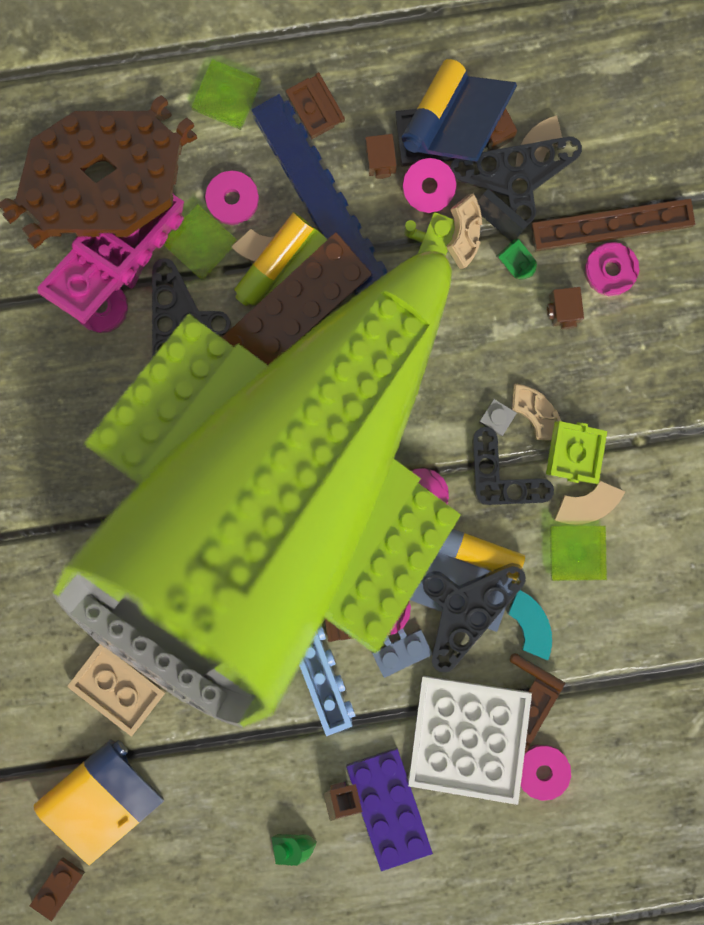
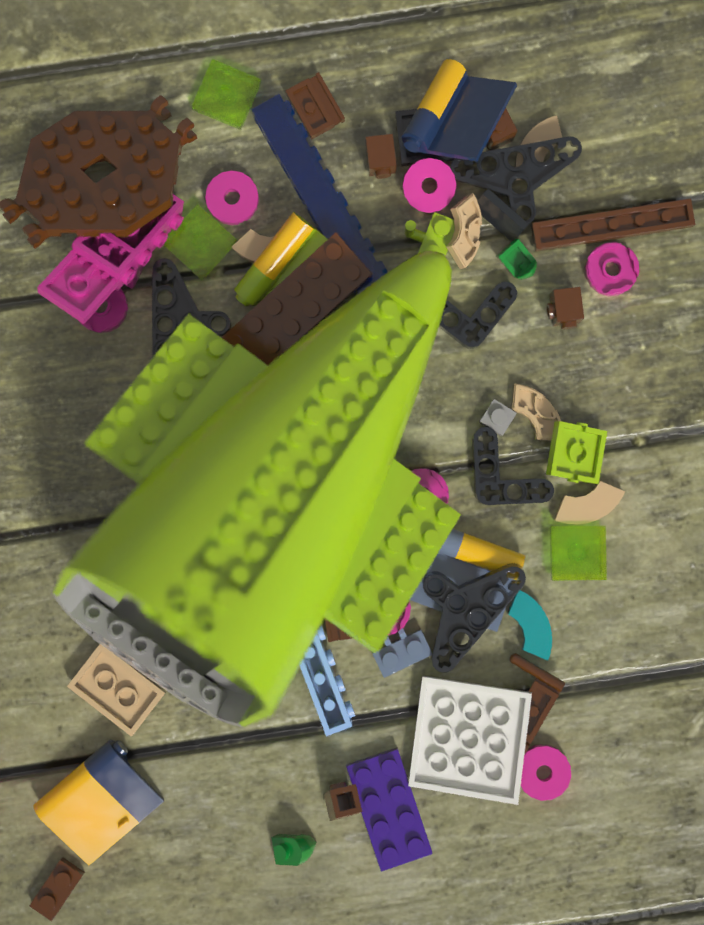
none -> black beam [439,281,517,349]

